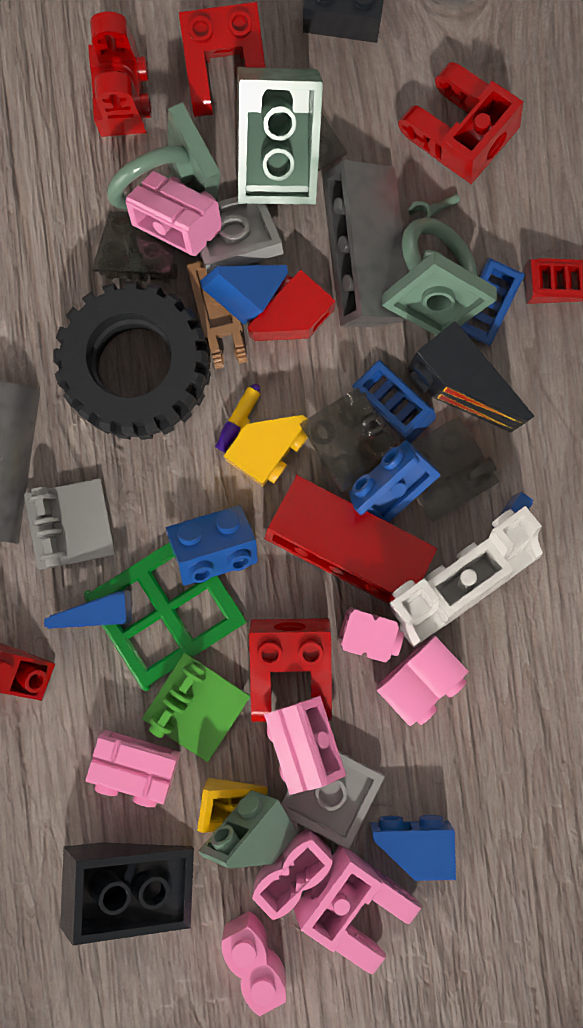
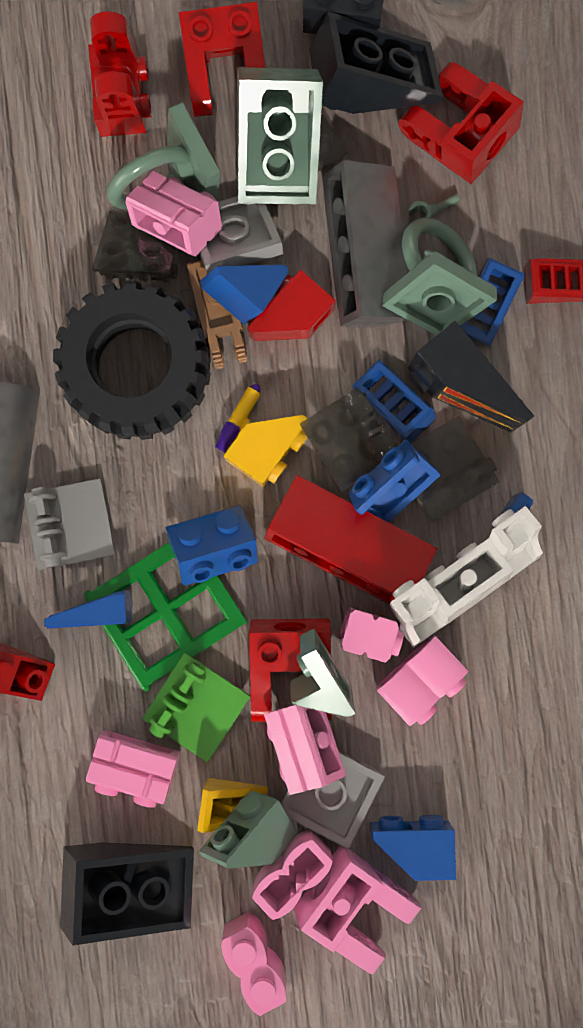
none -> slope [290,629,355,717]
none -> black slope [309,12,443,114]

